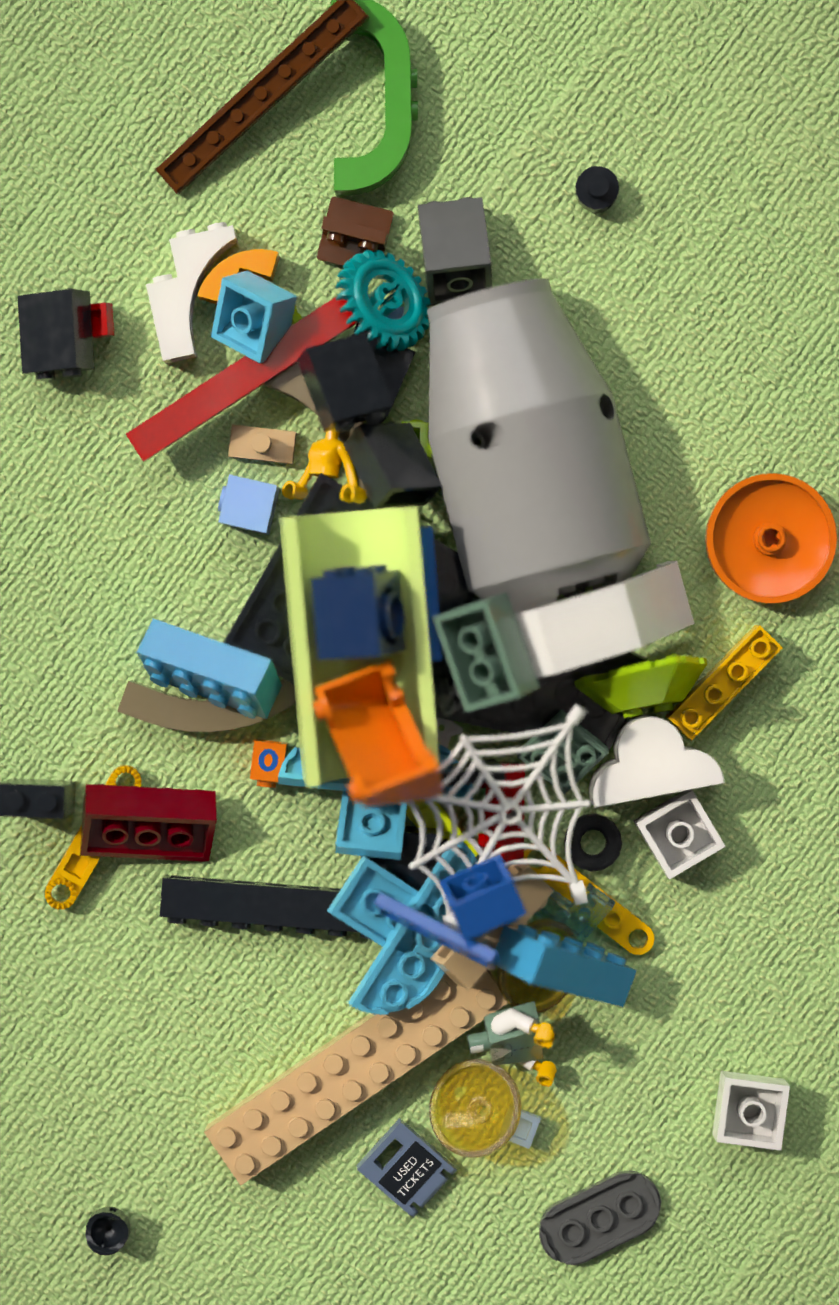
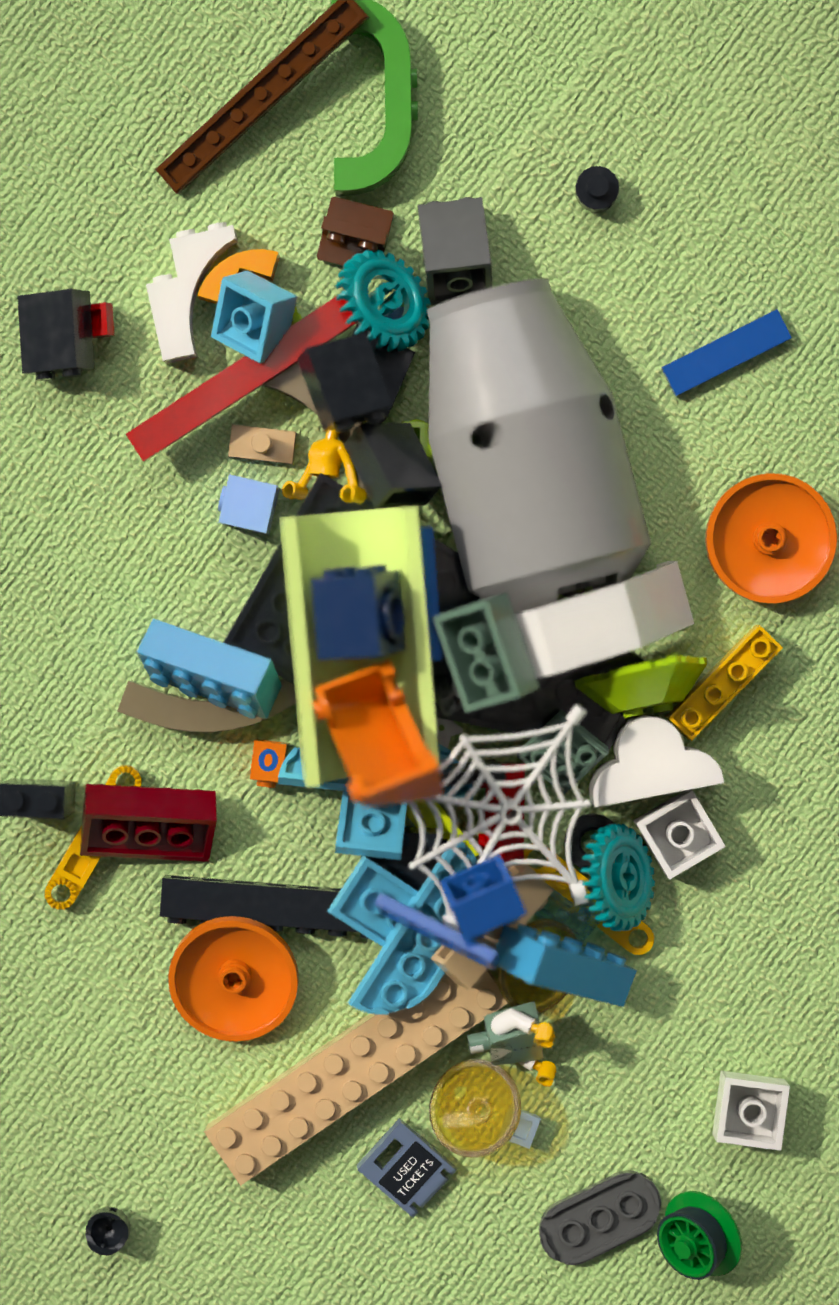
none -> orange dish [168,916,299,1042]
none -> teal gear [580,823,655,931]
none -> green piece [657,1191,742,1280]
none -> blue tile [661,309,792,397]

